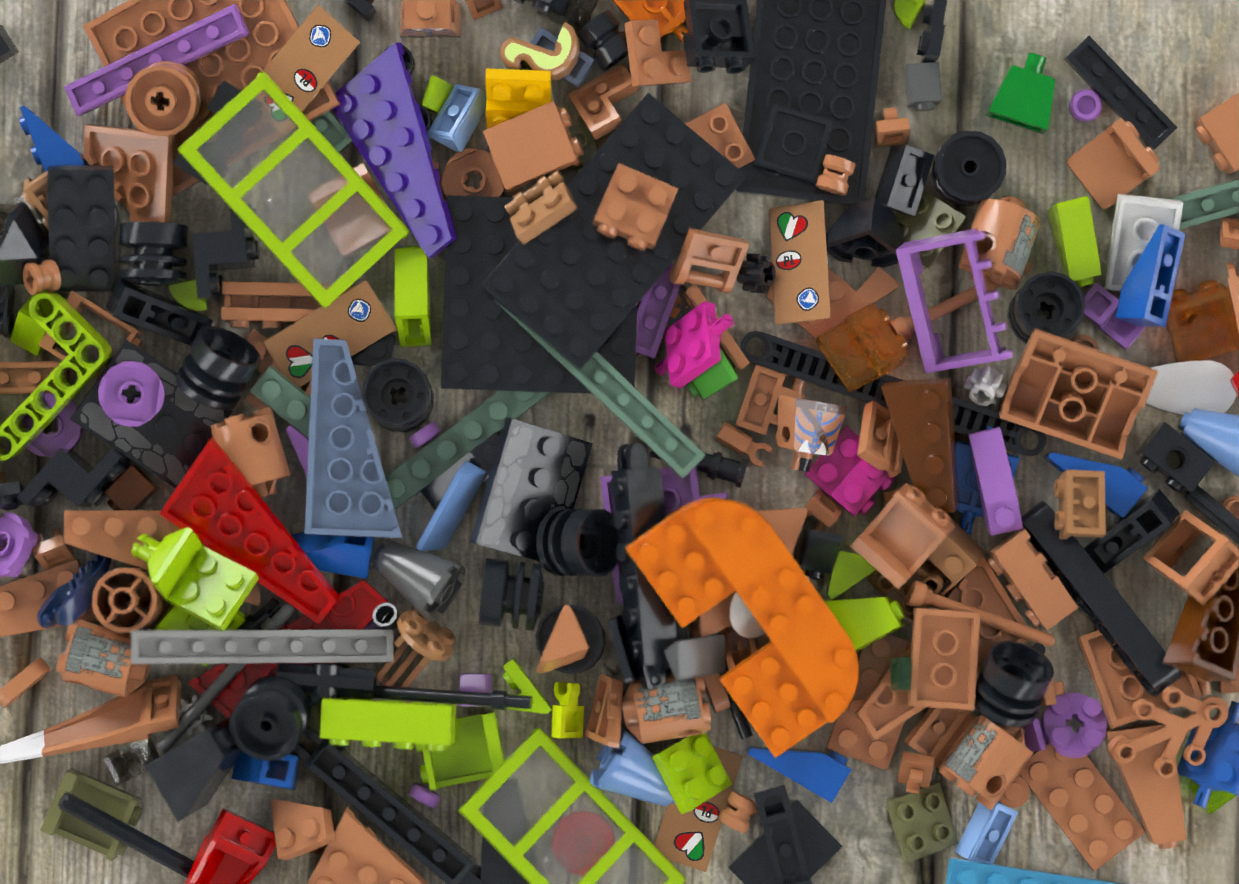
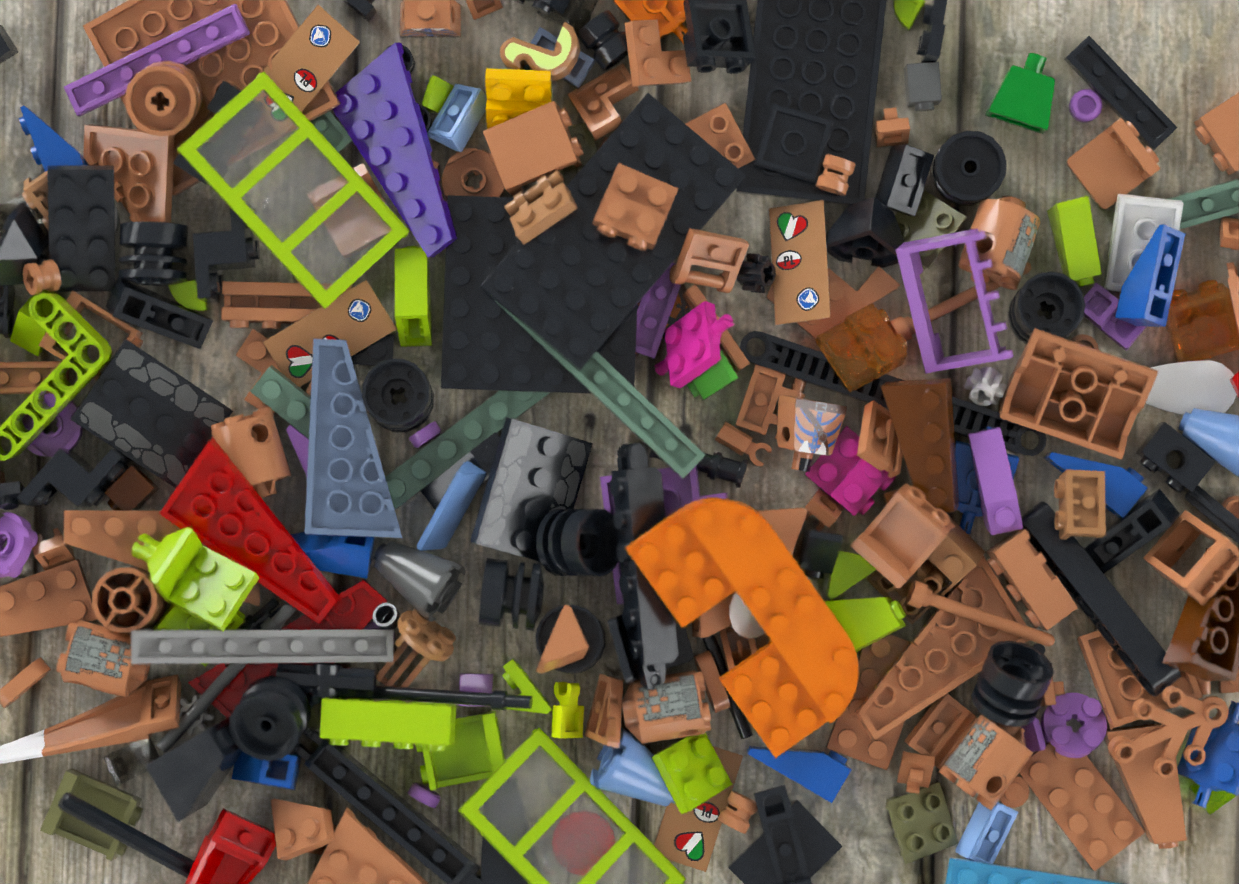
dark blue animal [37,554,112,628] -> none
medium lavender plate [98,361,164,427] -> none
black wheel [176,326,261,411] -> none
dark grey slope [664,634,726,681] -> none
clear green tile [890,657,911,691] -> none
nougat plate [908,608,981,710] -> none

